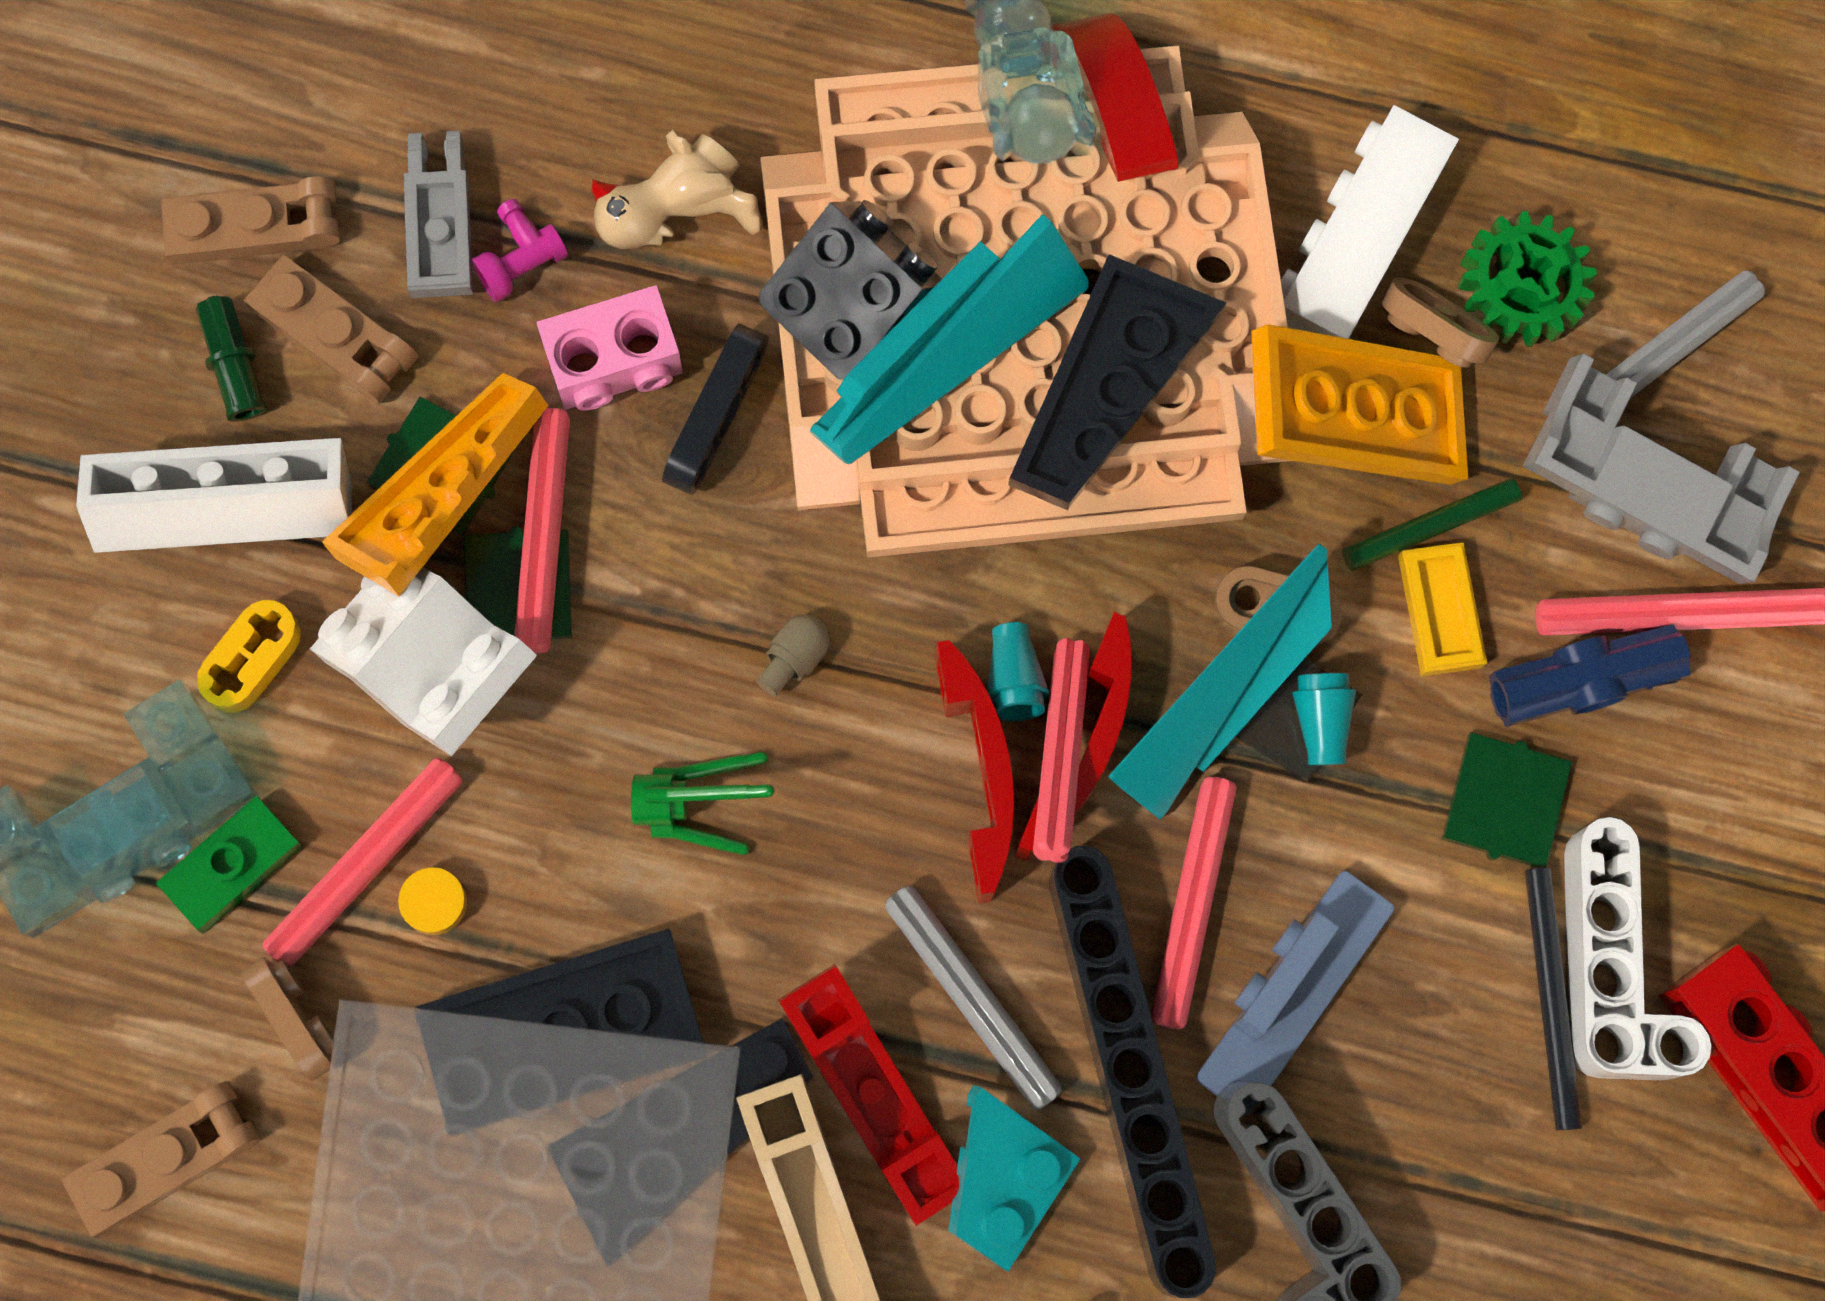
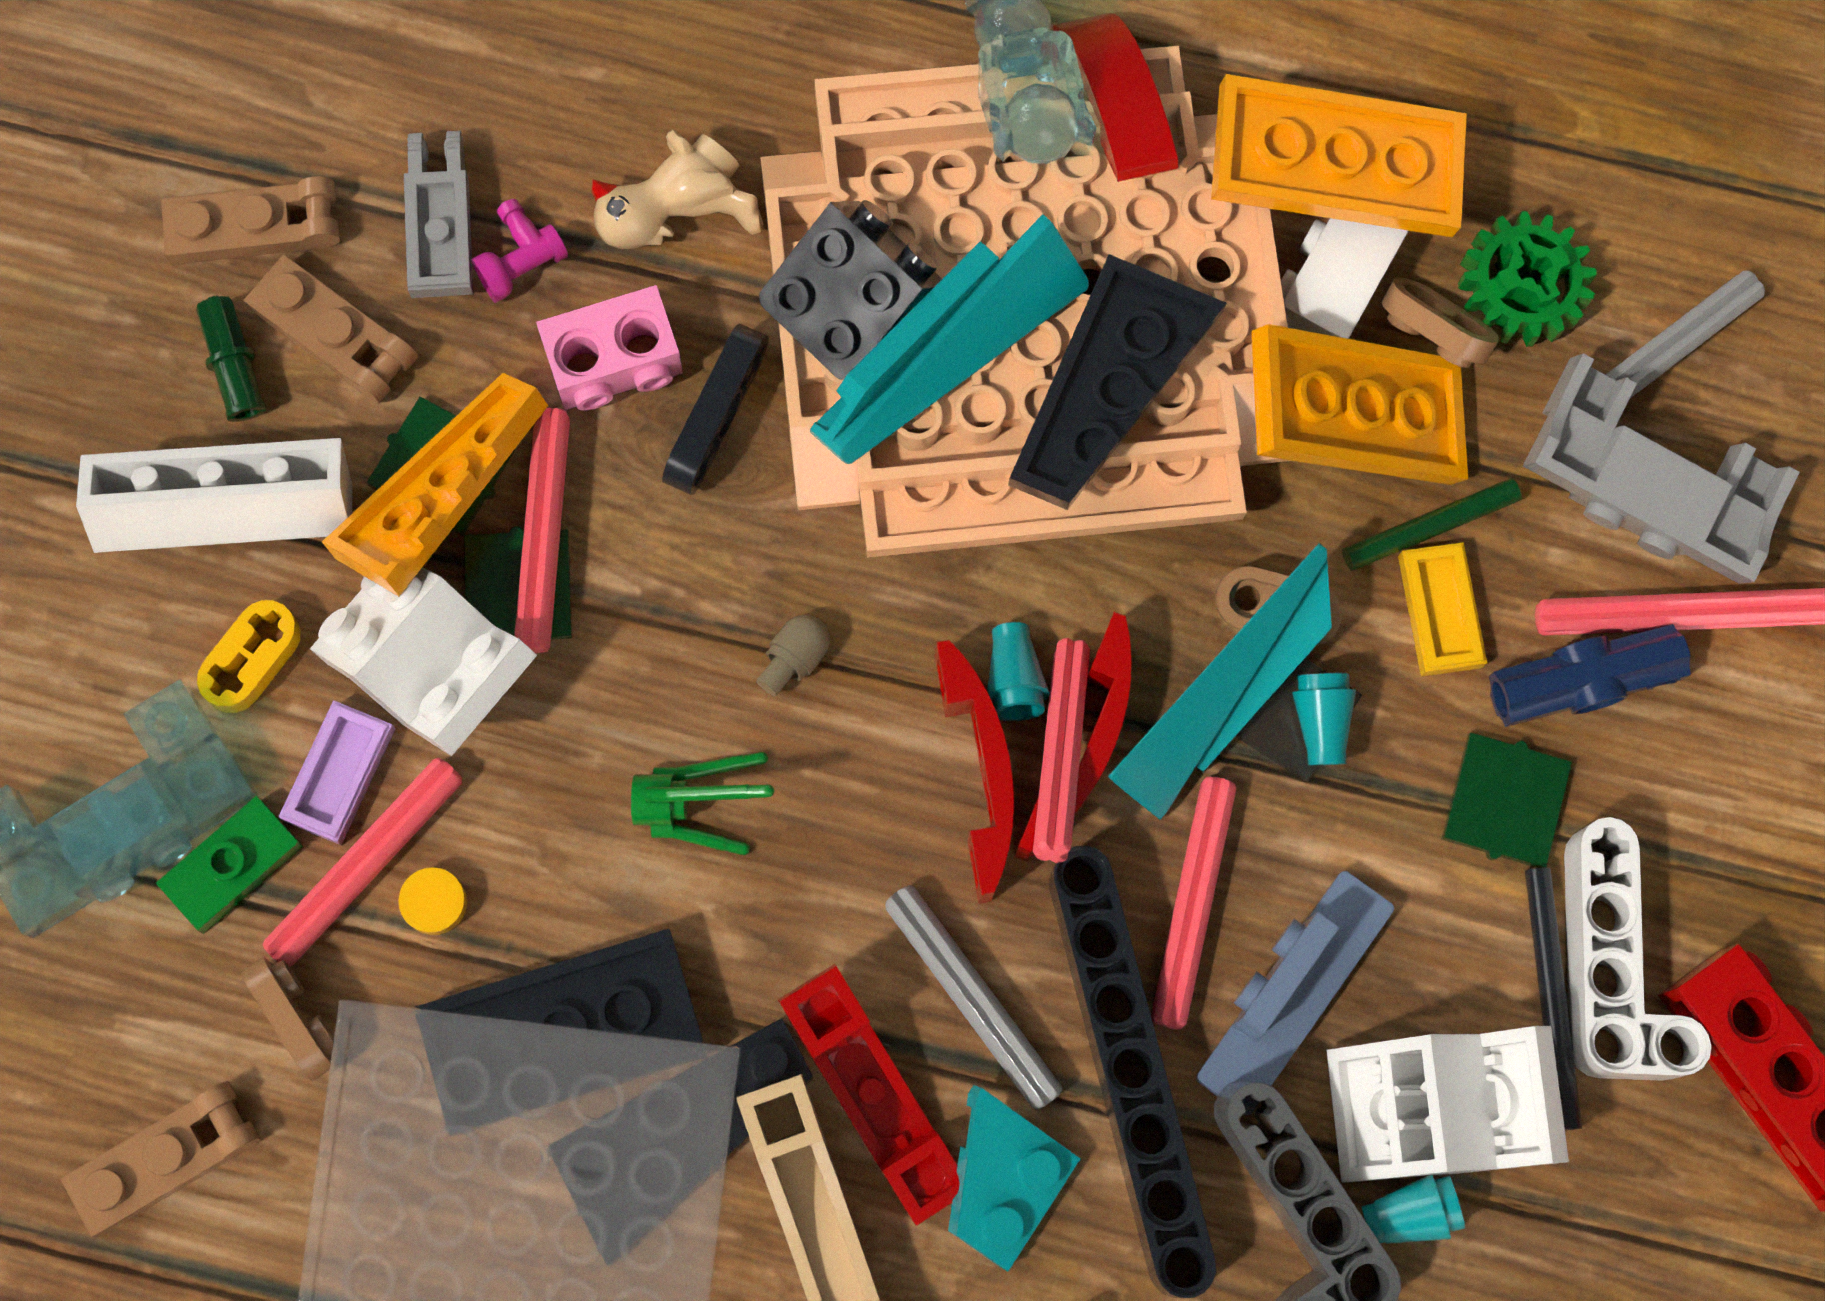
none -> lavender tile [278,700,395,845]
none -> light orange plate [1211,74,1467,237]
none -> white bracket [1326,1026,1569,1183]
none -> teal cone [1361,1175,1465,1244]

